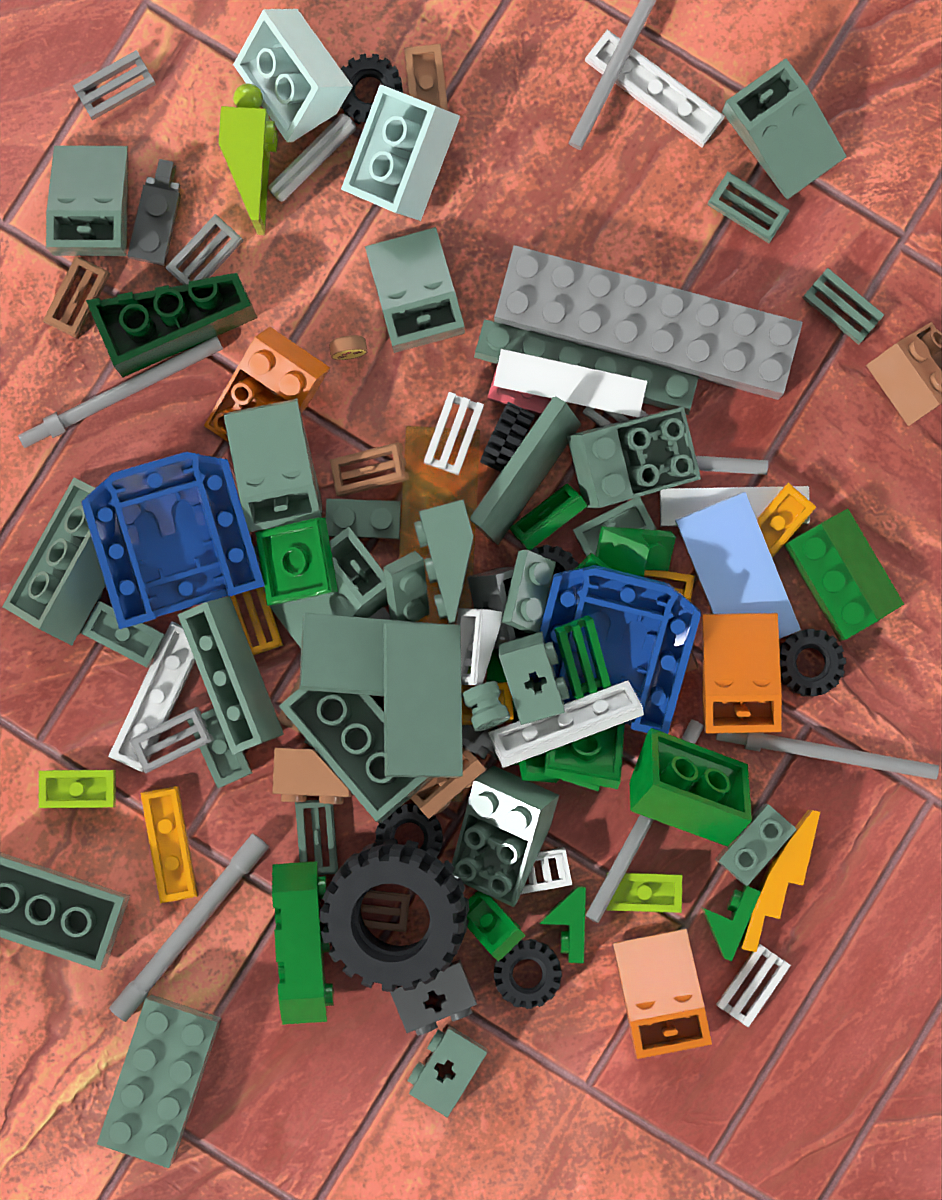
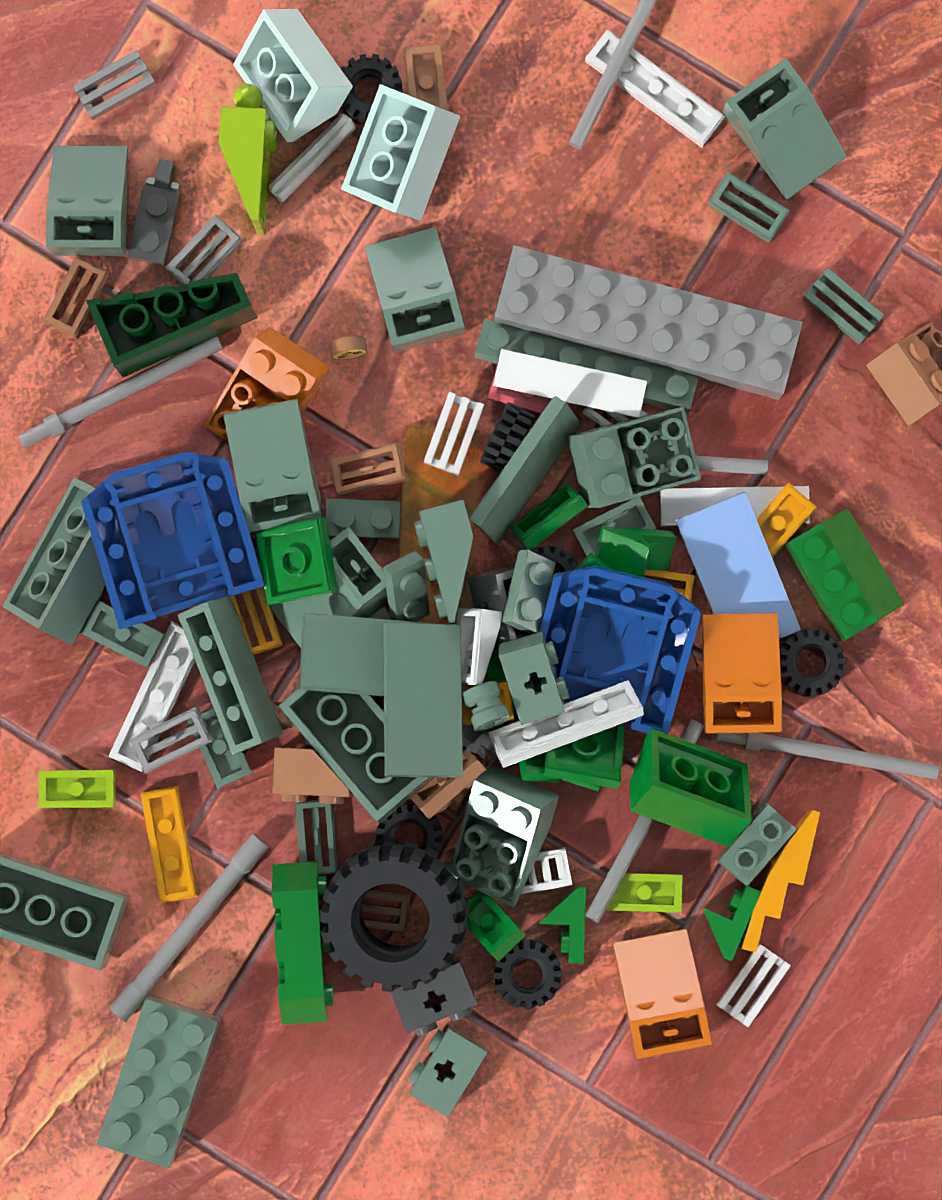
green tile [554,615,611,700] -> none

